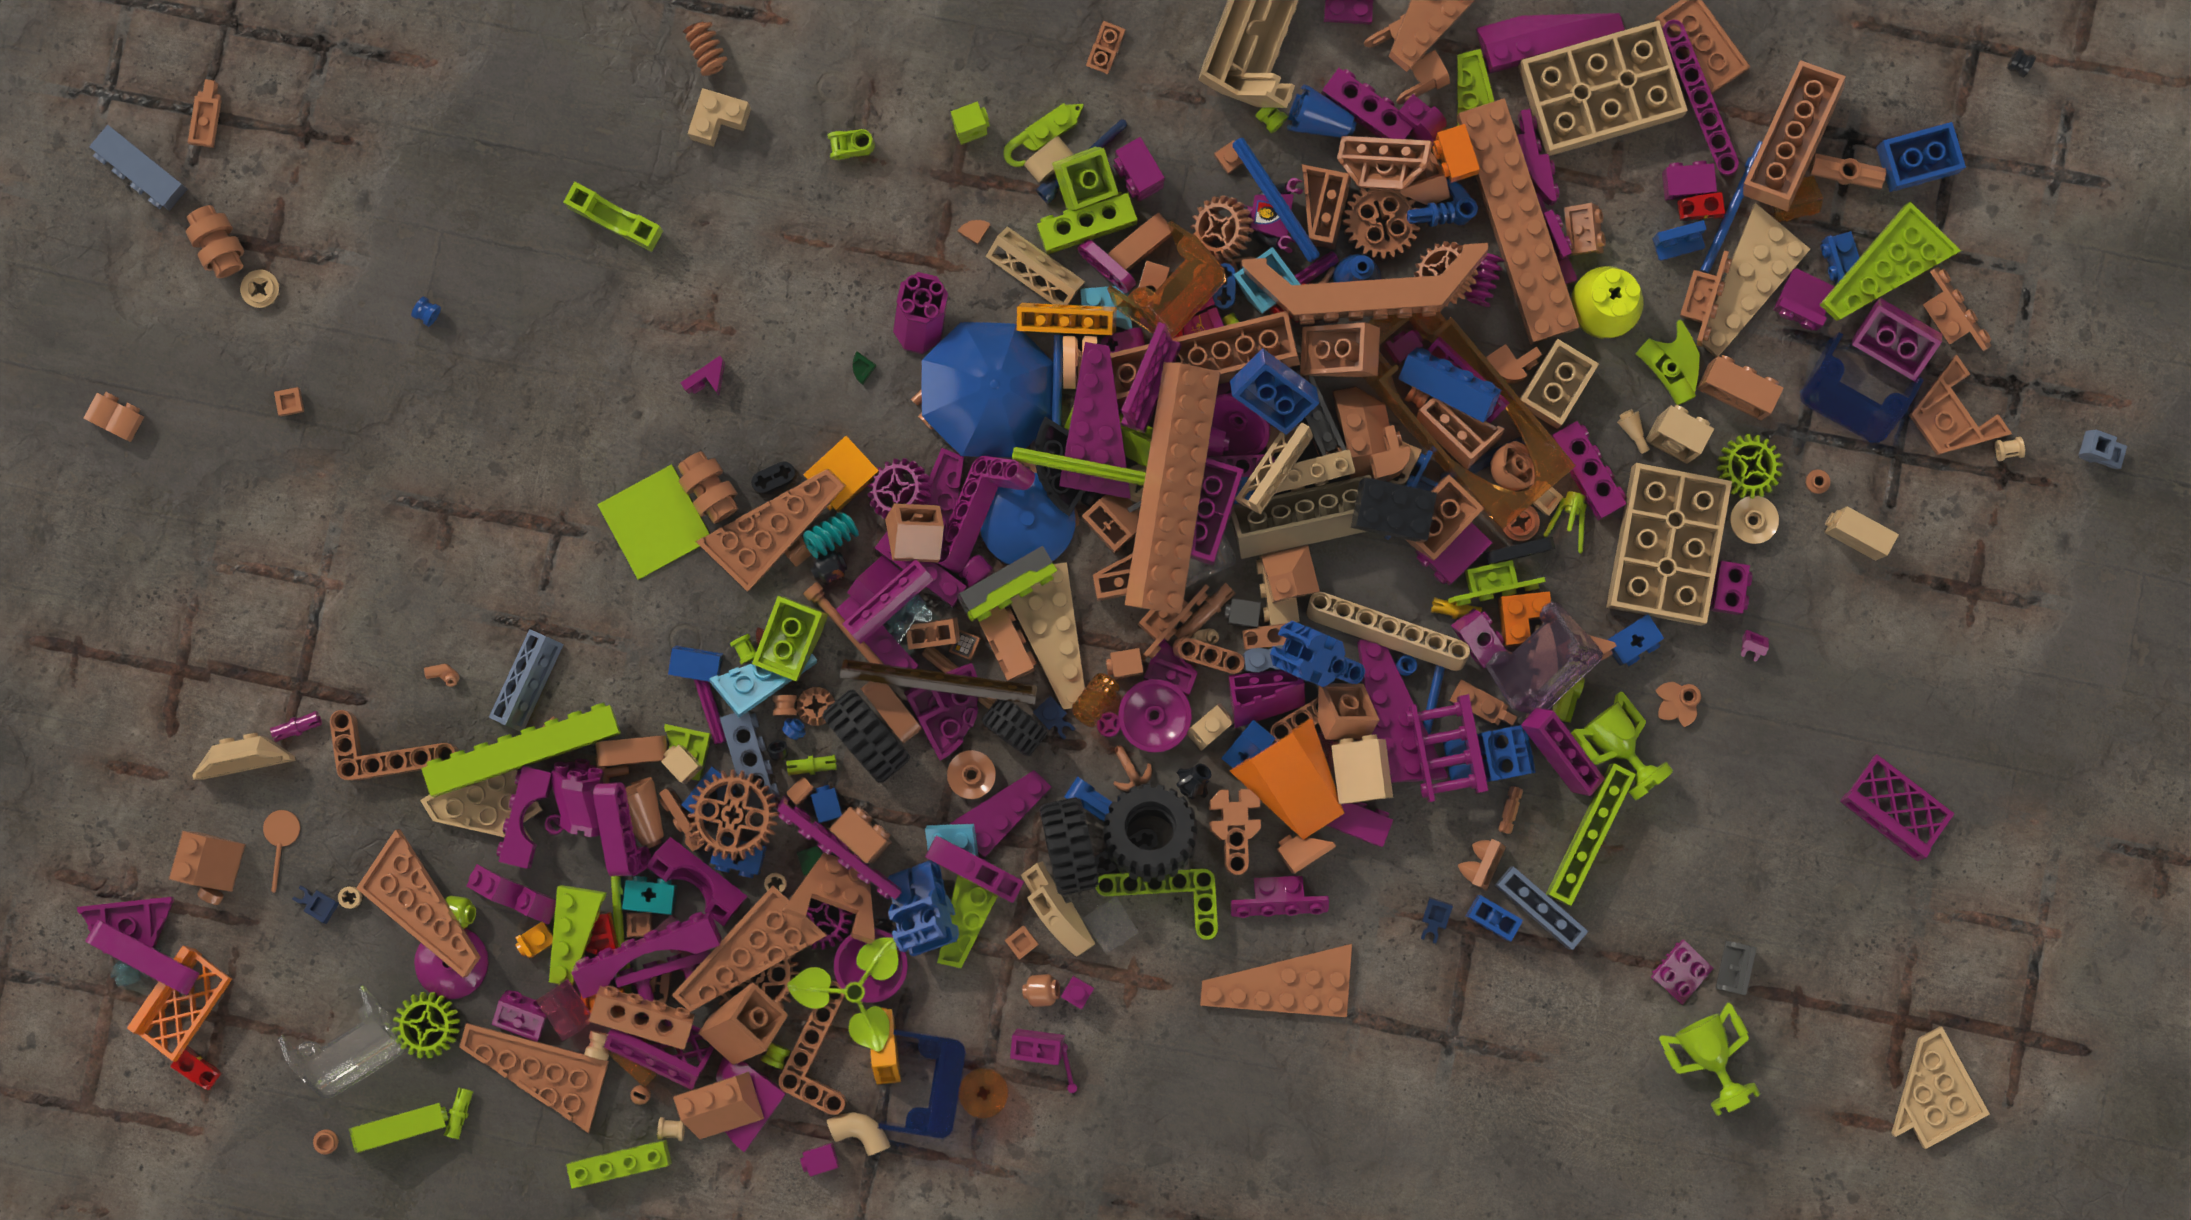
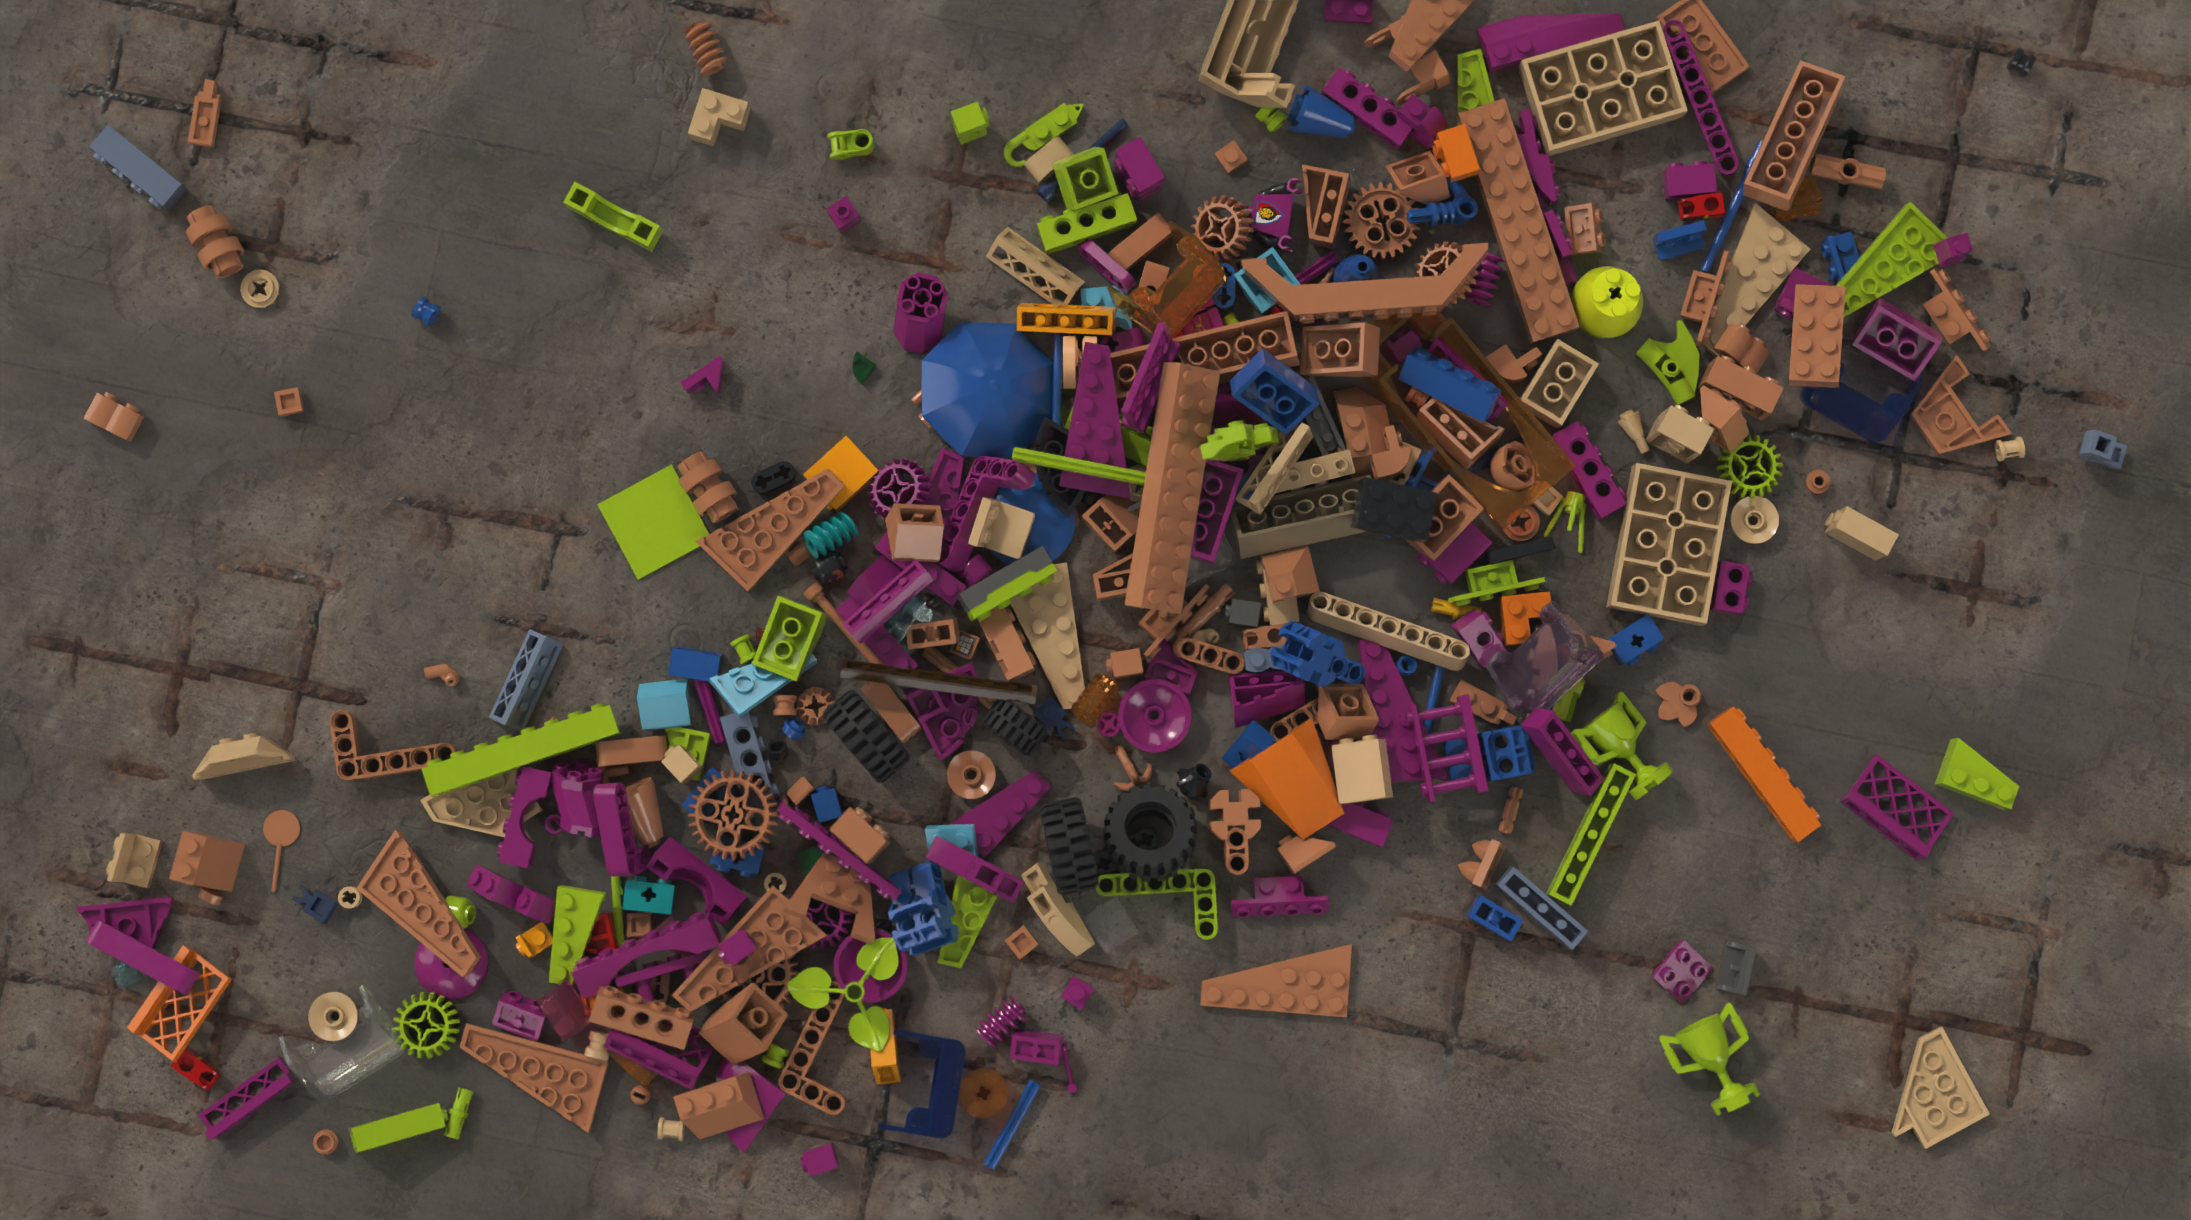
magenta pin [270,711,322,742] -> none
lime brick [566,1139,672,1189] -> none
nougat hinge [659,787,706,852] -> none
lime pin [787,755,837,776] -> none
tan cylinder [827,1112,891,1156] -> none
nougat tile [958,220,991,245] -> none
nougat head [1022,974,1060,1007] -> none
blue piece [1064,777,1112,821] -> none
nougat slope [1086,21,1126,74] -> none
tan torso [1187,703,1234,751] -> none
blue axle [1232,138,1320,262] -> none
nougat wedge [1337,136,1432,190] -> none
dark blue plate [1421,897,1453,944] -> none
magenta tile [1741,629,1769,662] -> none
blue brick [1876,122,1966,192] -> none
none -> tan bracket [106,833,163,888]
none -> magenta fence [198,1057,297,1140]
none -> tan dish [308,992,358,1041]
none -> medium azure slope [637,678,691,731]
none -> magenta brick [718,928,759,966]
none -> magenta brick [826,196,861,234]
none -> tan bracket [968,497,1035,559]
none -> magenta piece [974,994,1027,1048]
none -> blue axle [984,1080,1041,1170]
none -> lime bracket [1200,421,1280,462]
none -> nougat slope [1700,385,1750,454]
none -> orange brick [1706,706,1821,843]
none -> nougat brick [1714,324,1770,372]
none -> nougat brick [1789,284,1846,388]
none -> magenta brick [1933,233,1973,268]
none -> lime wedge [1935,738,2019,810]

